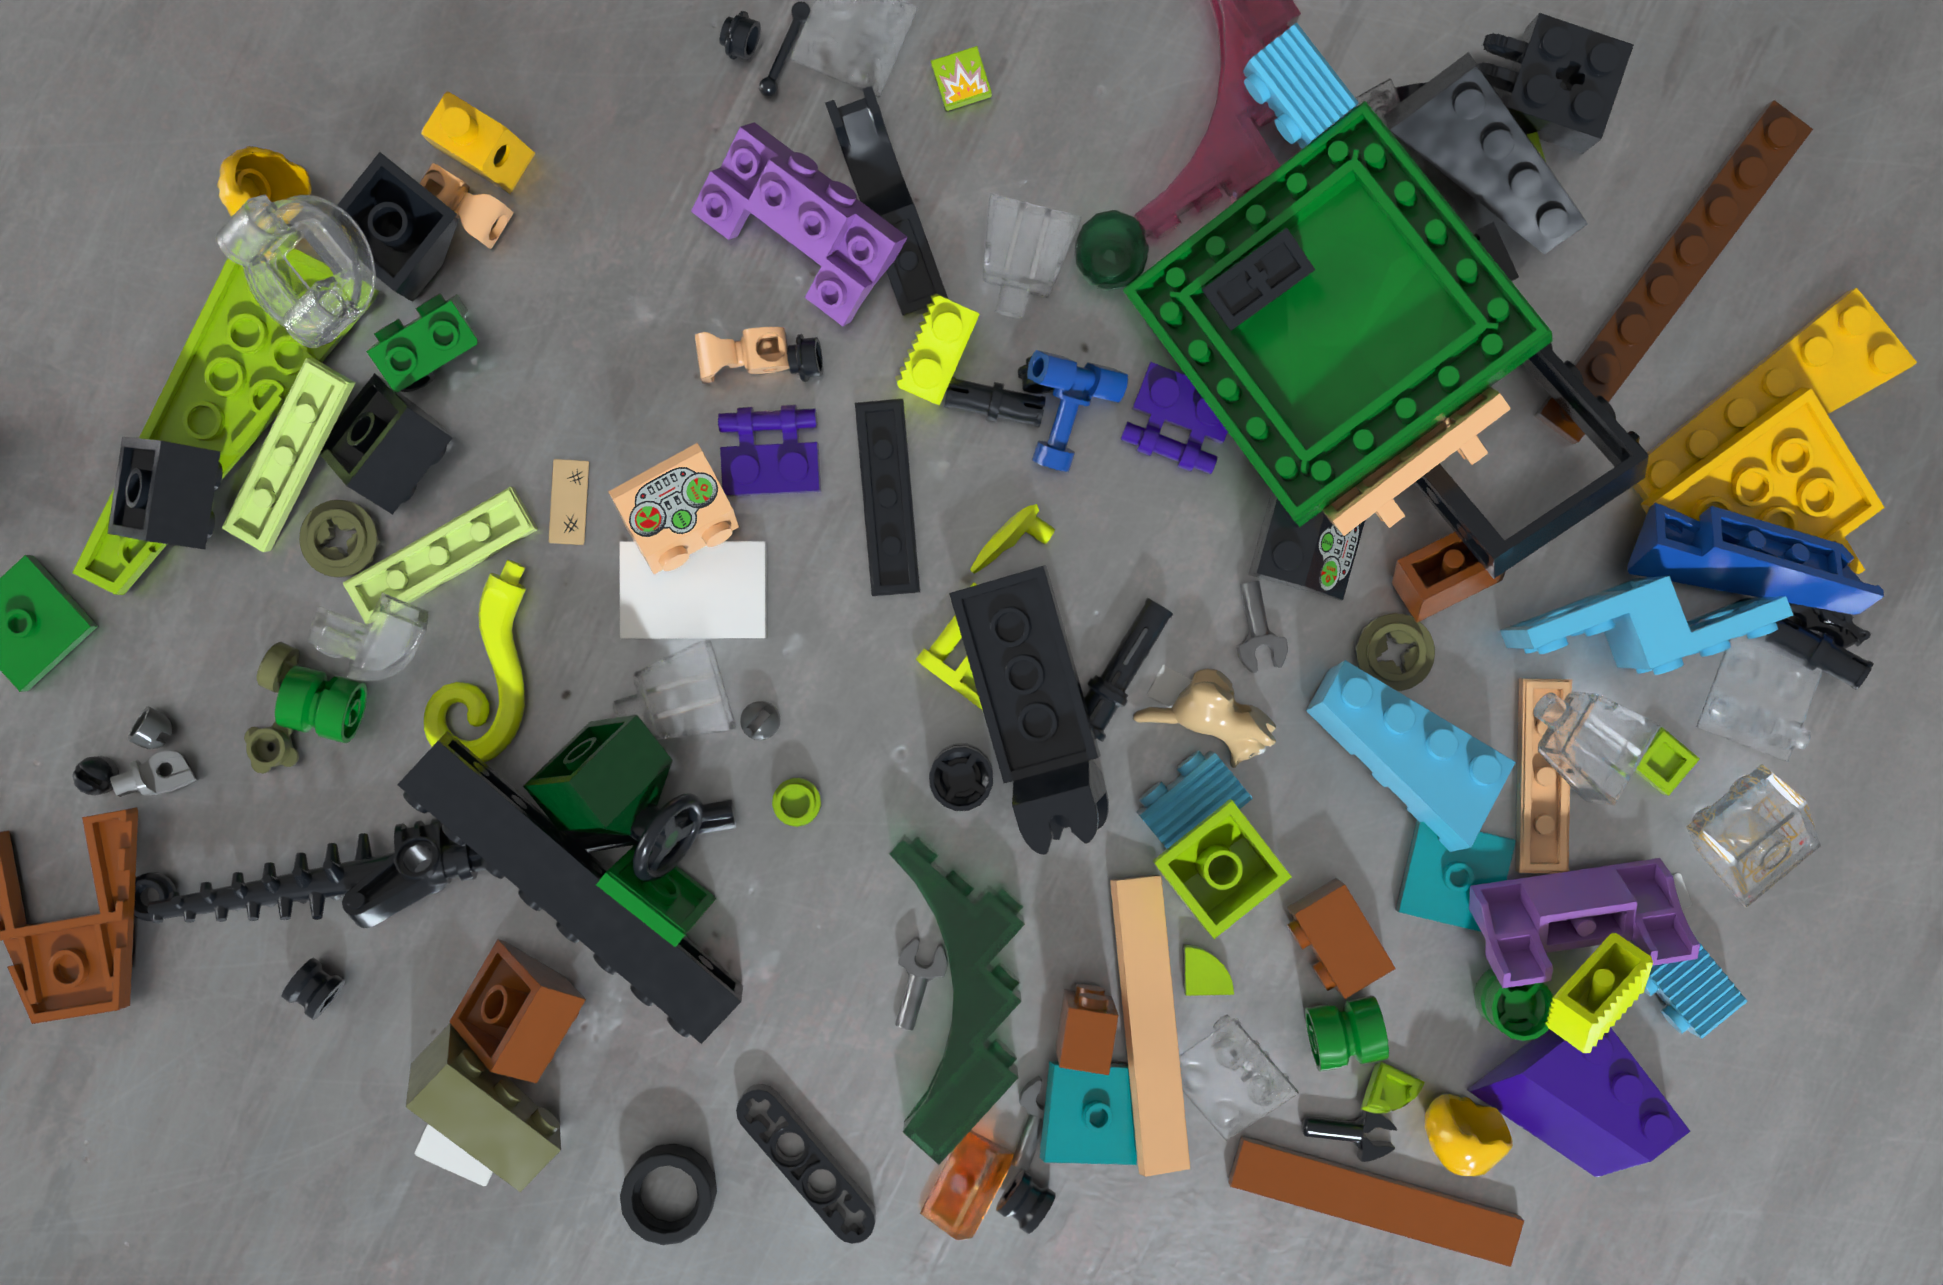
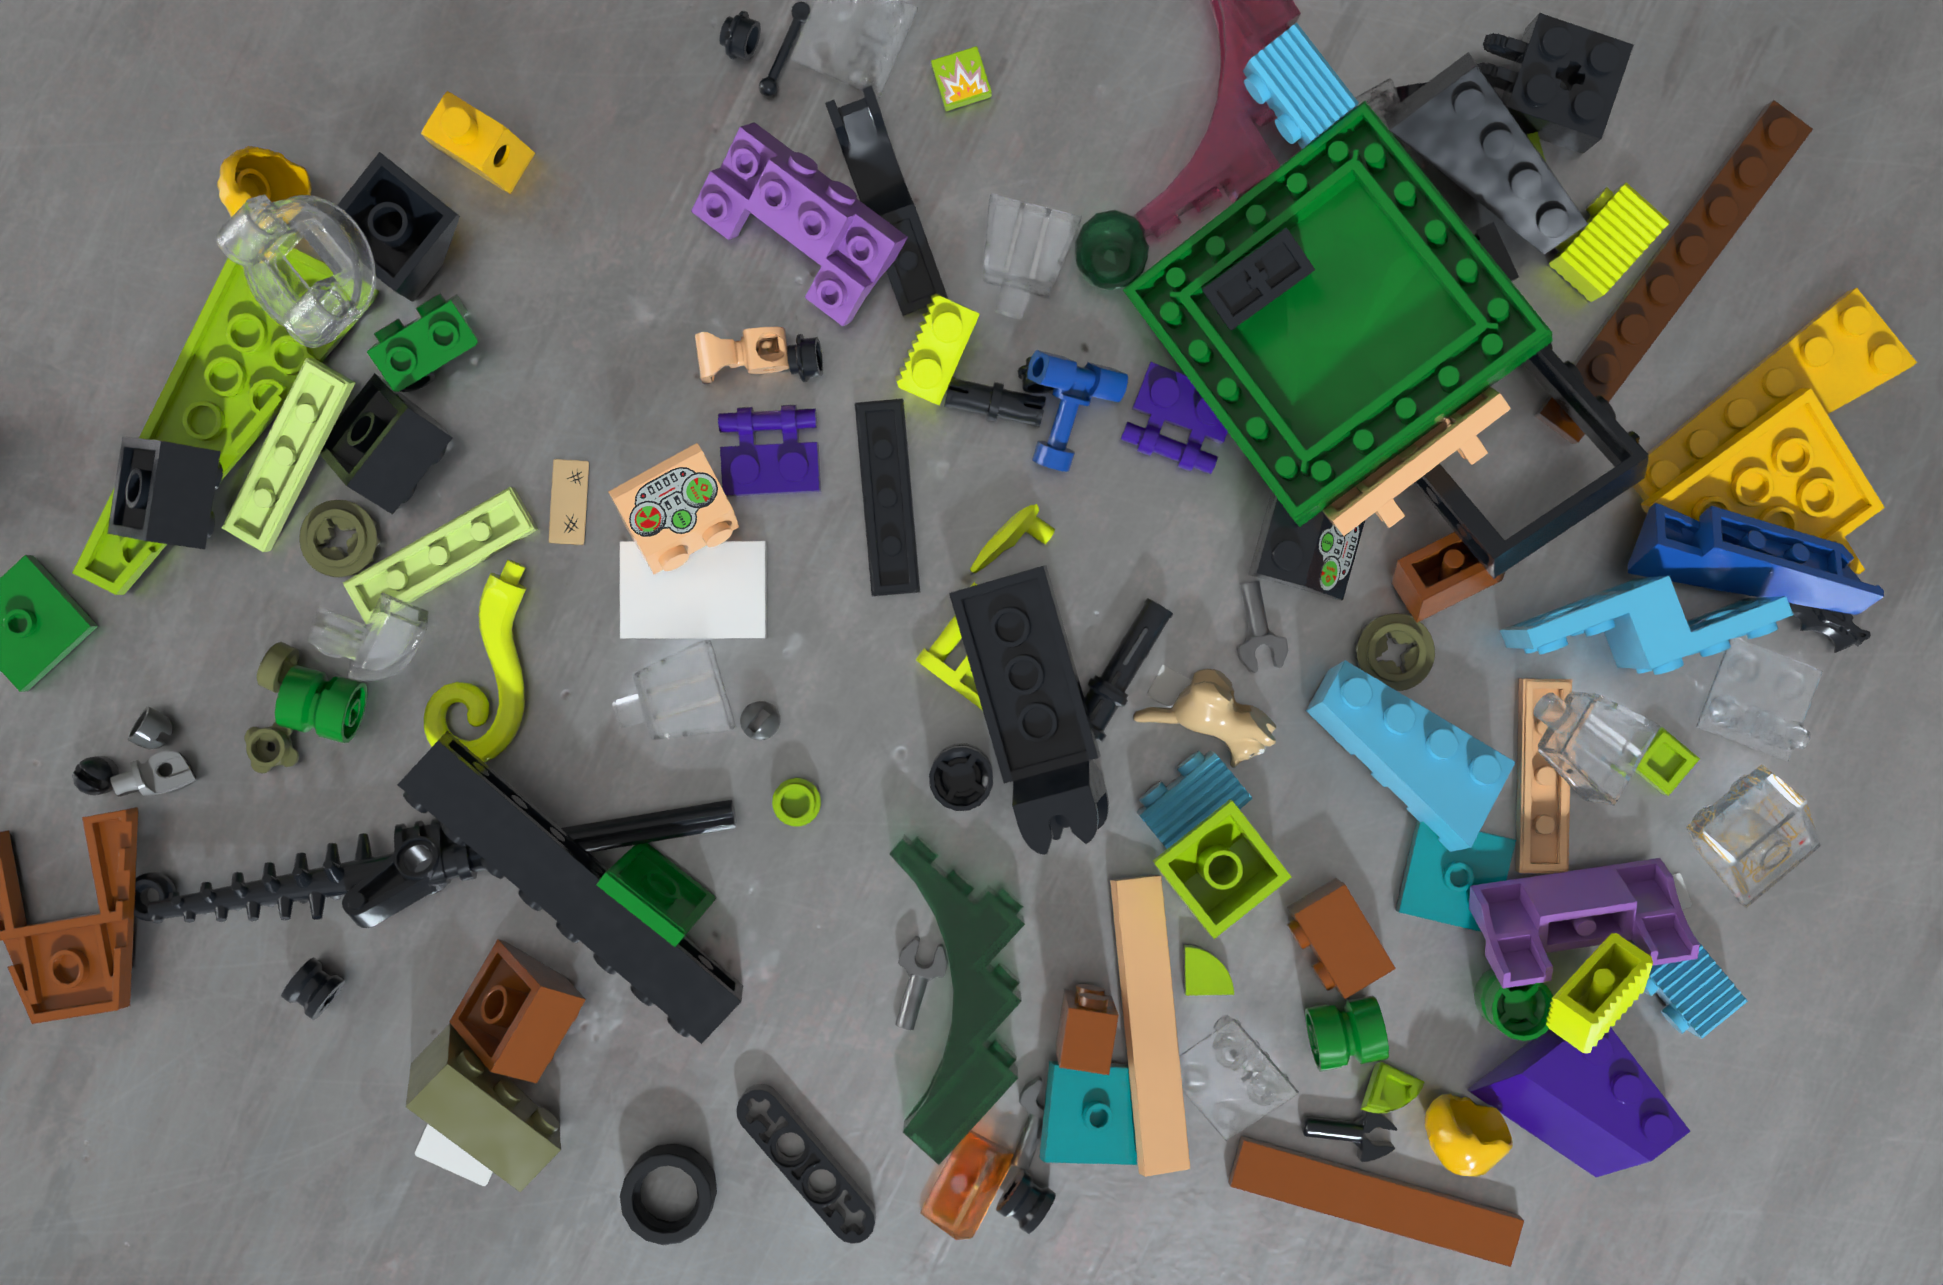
light nougat leg [419,163,514,249] -> none
dark green piece [523,715,704,882] -> none
black pin [1764,618,1874,690] -> none
none -> neon yellow brick [1549,182,1670,302]

